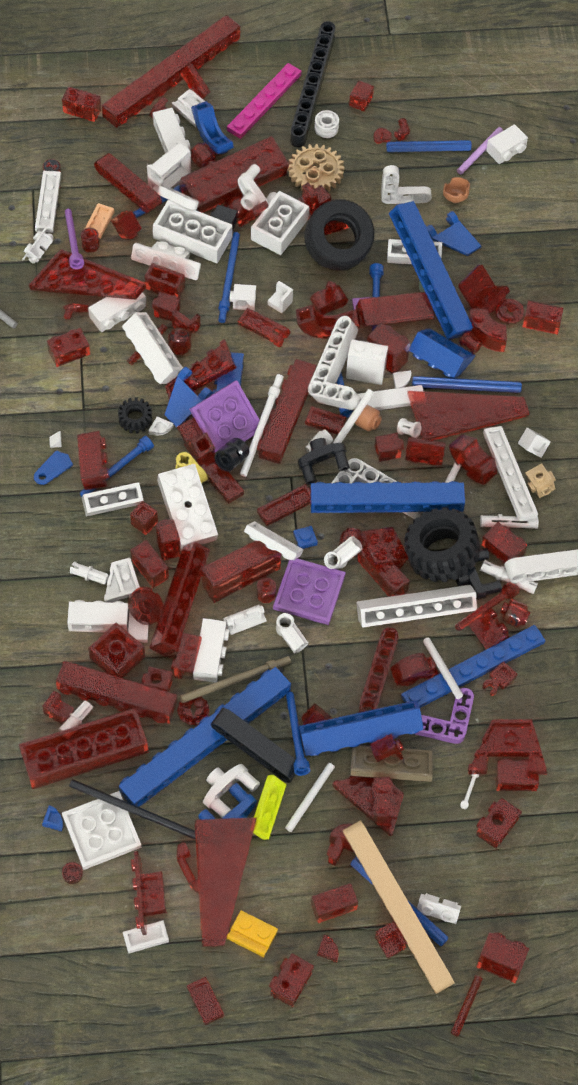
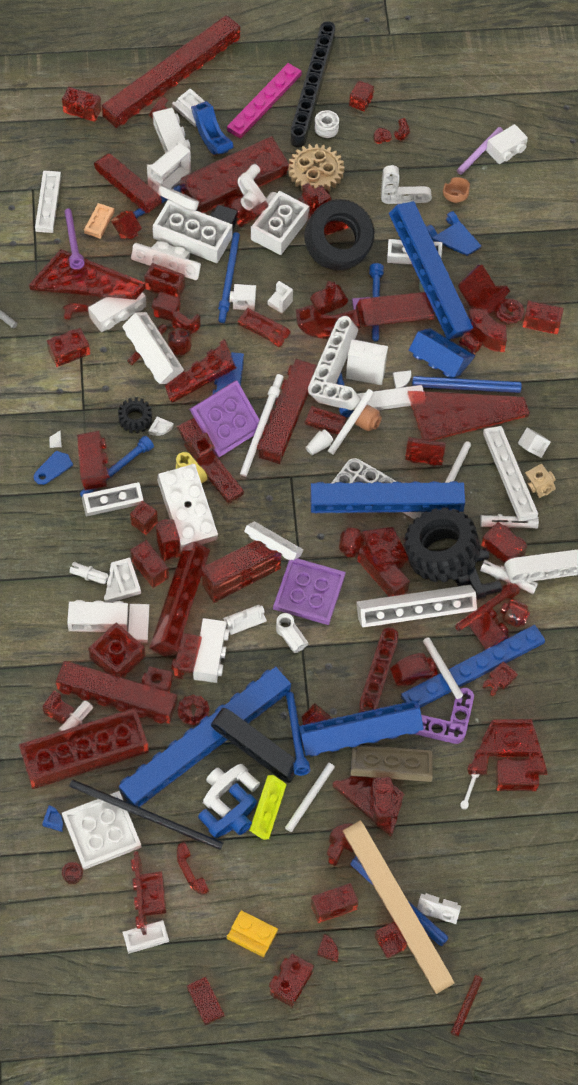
white hinge [23,227,54,264] -> none
tile [43,159,61,172] -> none
clear red wheel [81,228,100,253] -> none
clear red tile [128,586,164,625] -> none
blue flag [165,367,213,428] -> none
clear red plate [180,64,211,100] -> none
dark tan bar [180,656,291,703] -> none
clear red head [191,143,216,169] -> none
clear red wing [195,817,257,947] -> none
black wheel [214,438,249,471] -> none
clear red tile [257,484,311,526] -> none
clear red brick [257,577,276,603] -> none
blue plate [293,526,318,549] -> none
black connector [298,438,350,485] -> none
white piece [324,536,363,569] -> none
clear red brick [367,322,410,375] -> none
clear red bracket [370,733,404,762] -> none
clear red brick [374,433,404,462] -> none
blue axle [386,140,472,152] -> none
white bush [397,418,421,438] -> none
clear red brick [449,434,497,485] -> none
clear red brick [476,797,522,849] -> none
clear red brick [476,932,529,984] -> none

